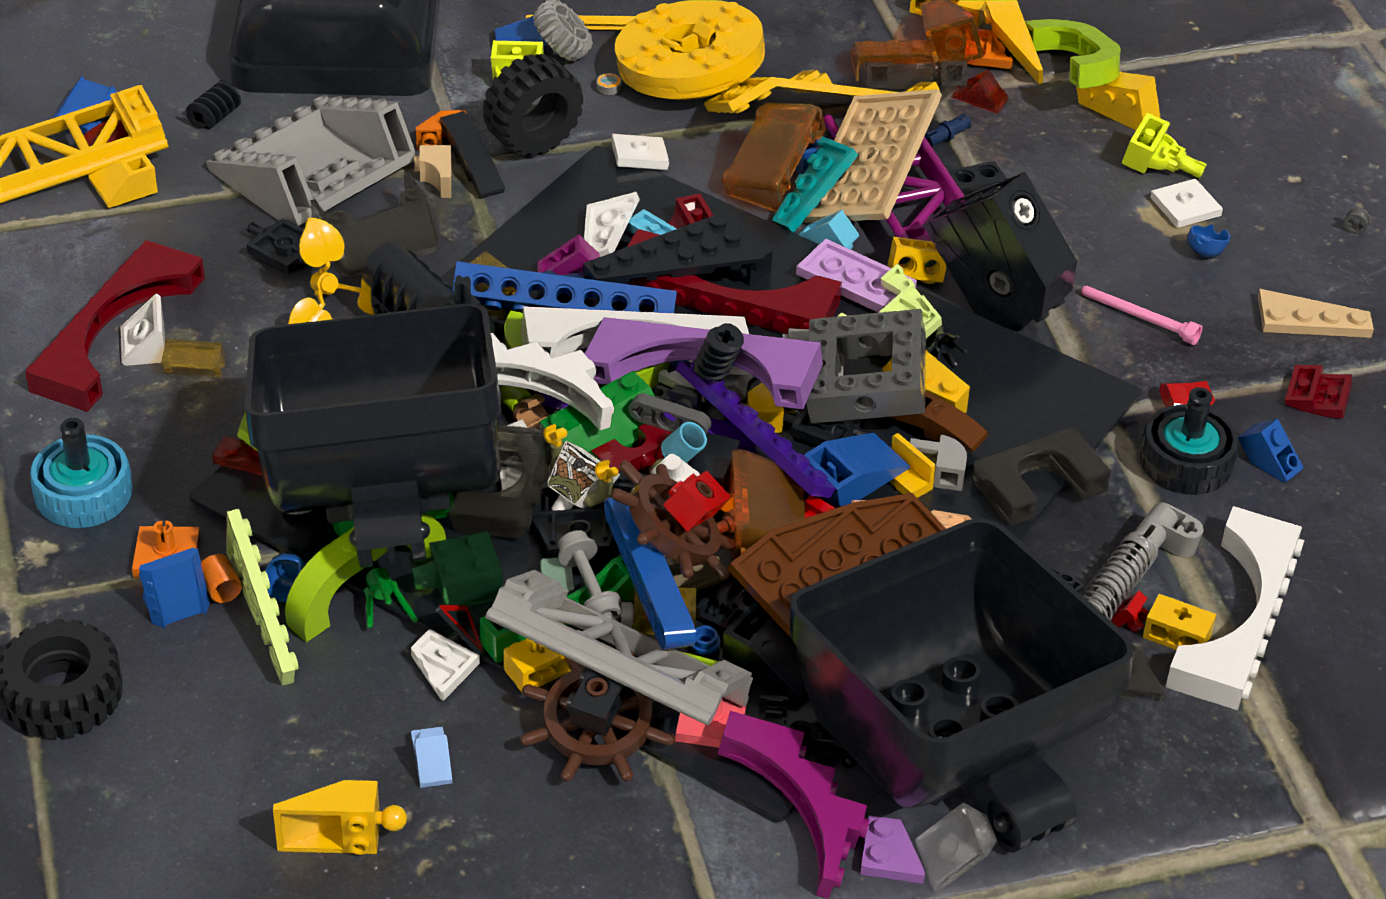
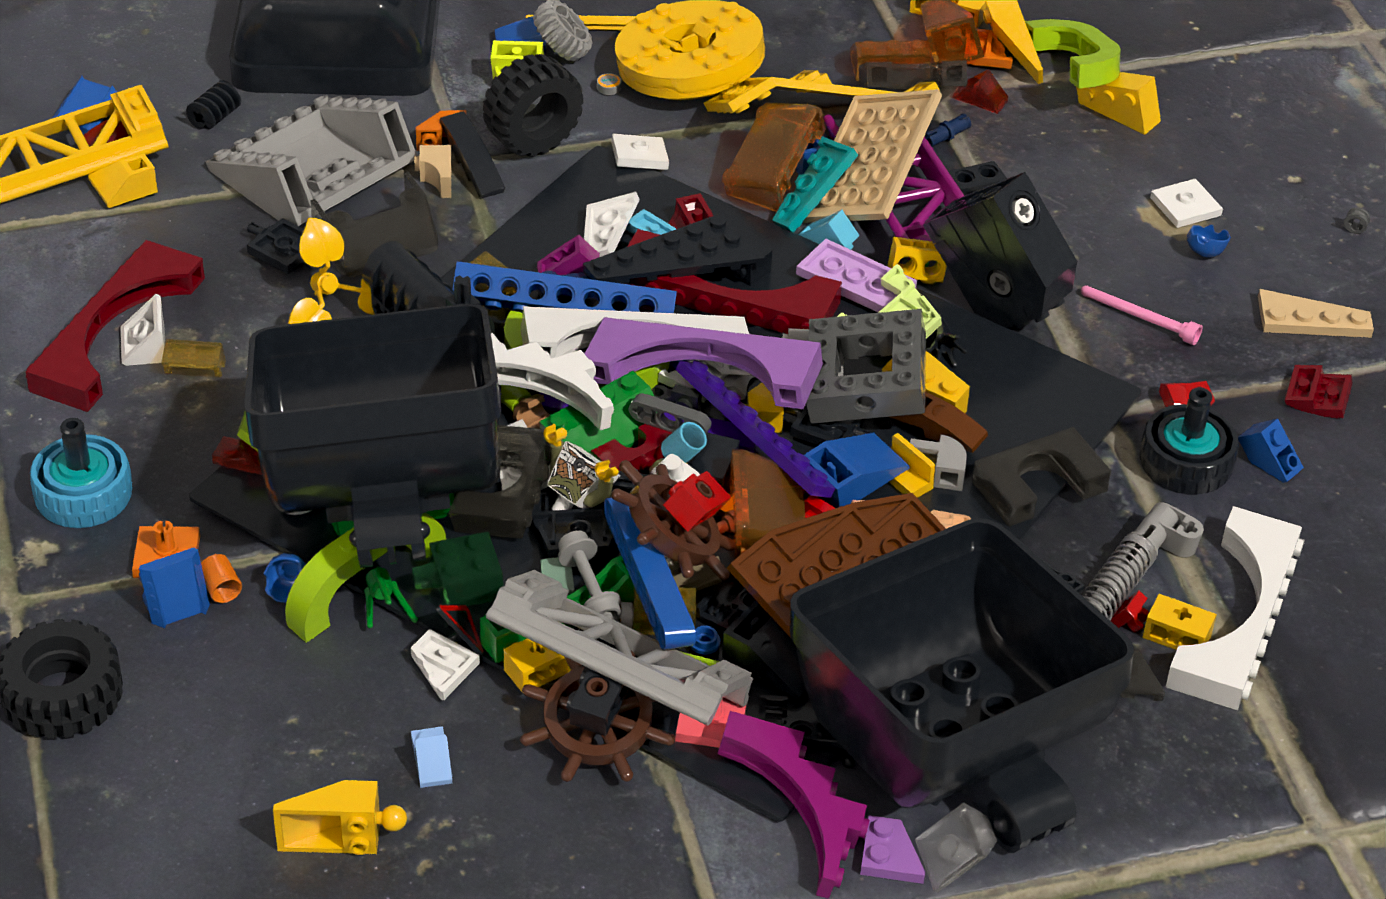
yellowish green wing [226,509,299,686] -> none
black piece [694,323,744,381] -> none
neon yellow brick [1122,113,1207,179] -> none

